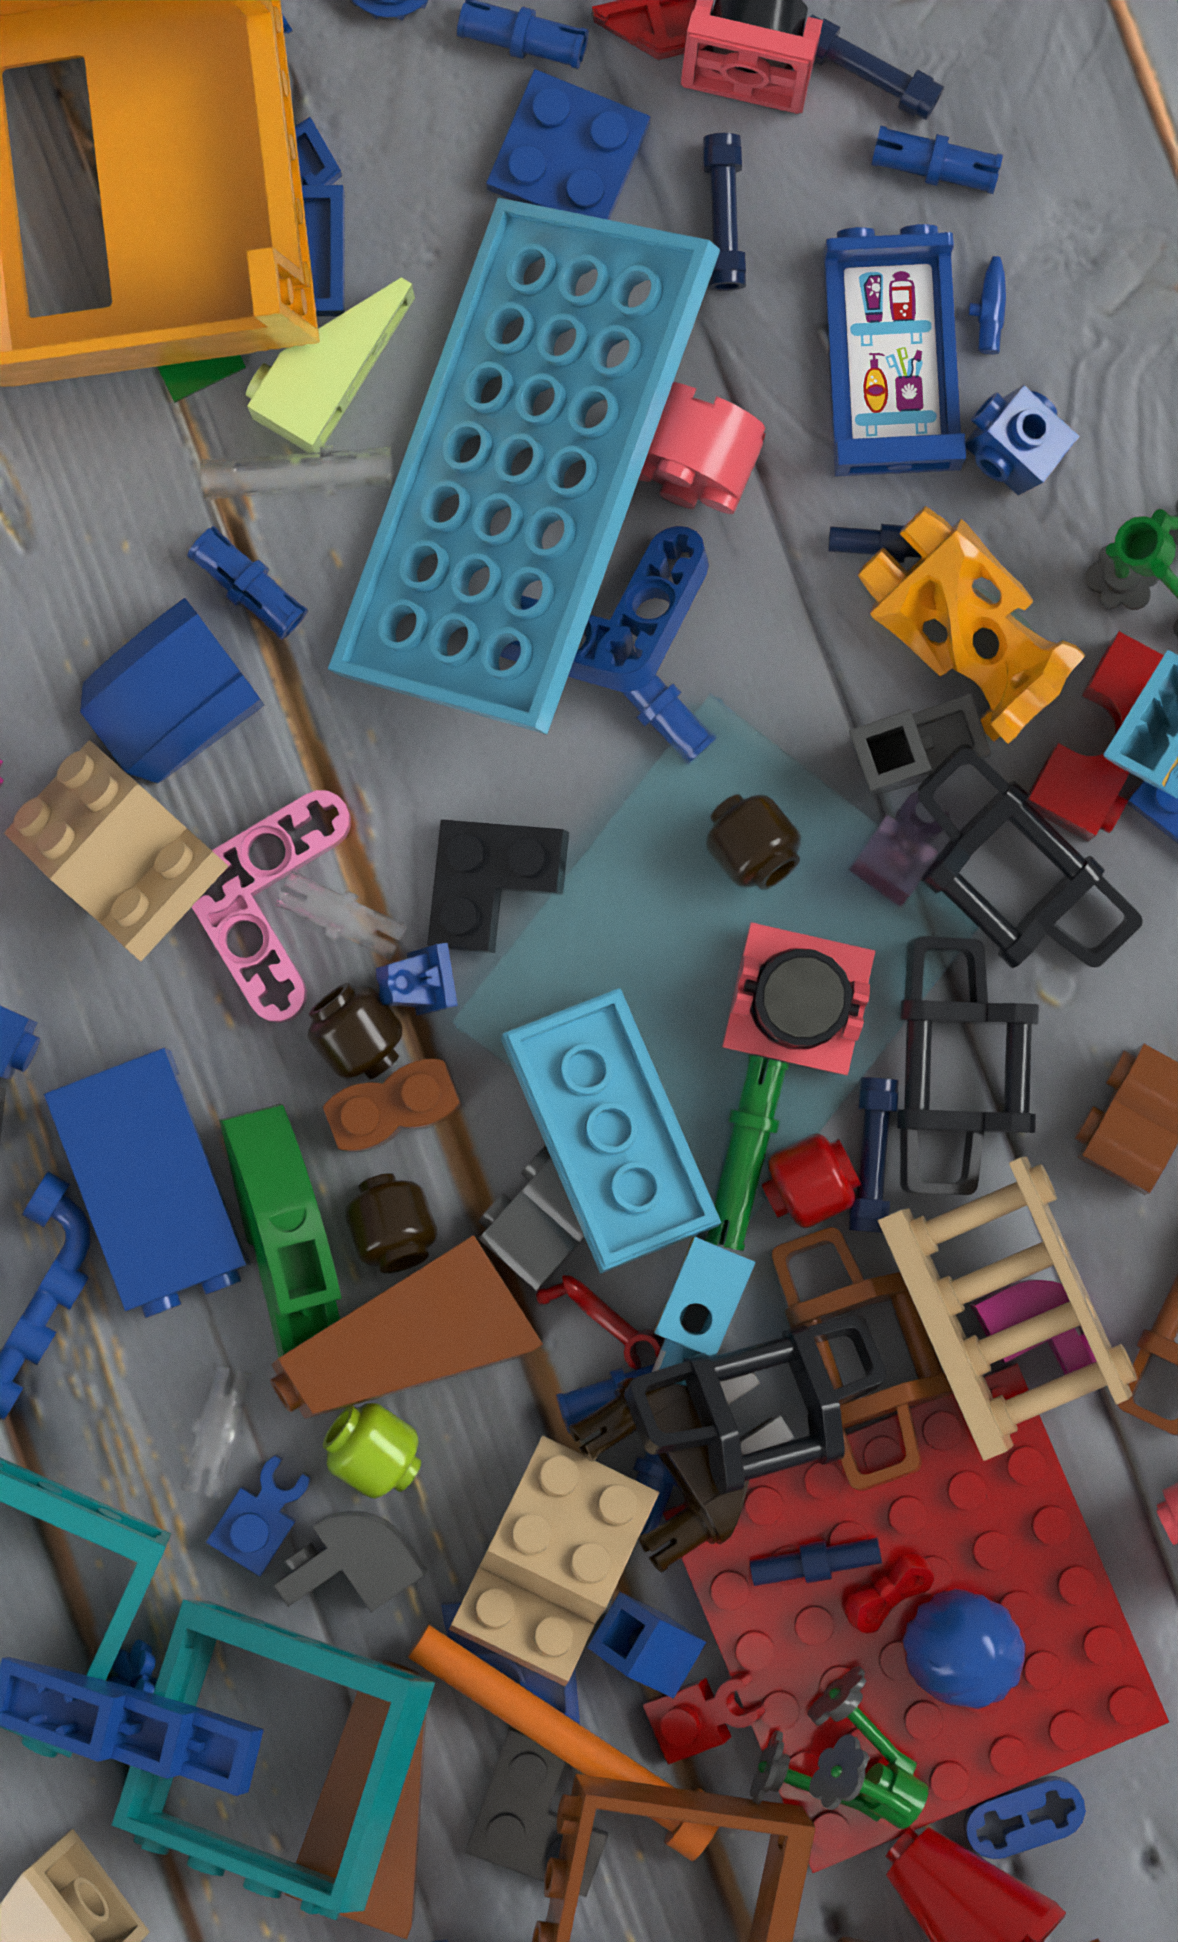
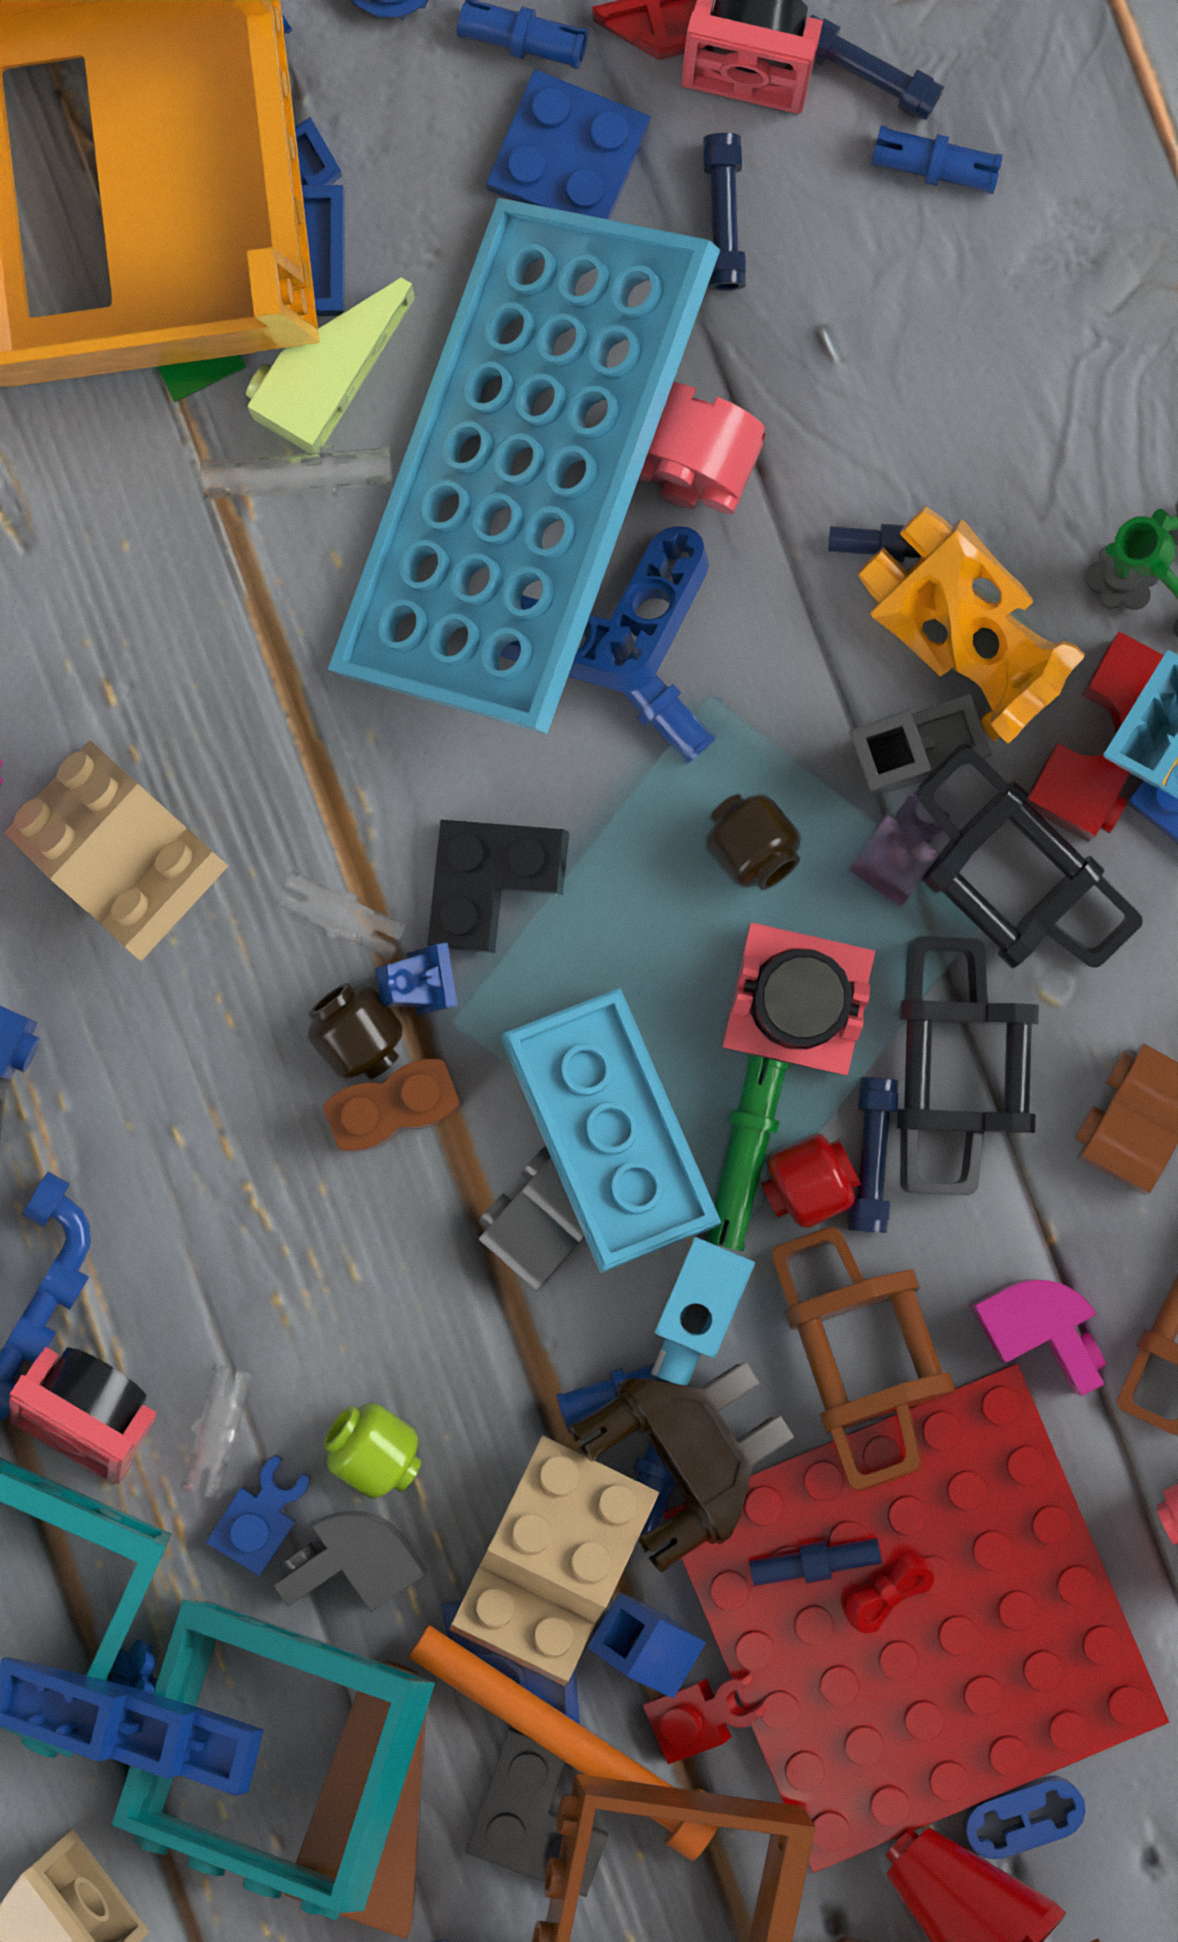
blue panel [44,1048,251,1318] -> none
blue slope [80,598,265,784] -> none
blue pin [187,526,308,640] -> none
bright pink beam [192,790,351,1023] -> none
green slope [219,1103,342,1358] -> none
dark orange slope [270,1235,543,1419] -> none
dark brown head [345,1173,437,1274] -> none
red piece [536,1275,665,1370] -> none
black bar [624,1315,887,1495] -> none
plant [750,1666,929,1829] -> none
panel [823,224,966,477] -> none
tan fence [878,1157,1137,1461] -> none
blue hair [902,1589,1026,1709] -> none
blue brick [965,385,1080,495] -> none
blue helmet [968,256,1006,355] -> none
none -> coral piece [9,1347,157,1485]

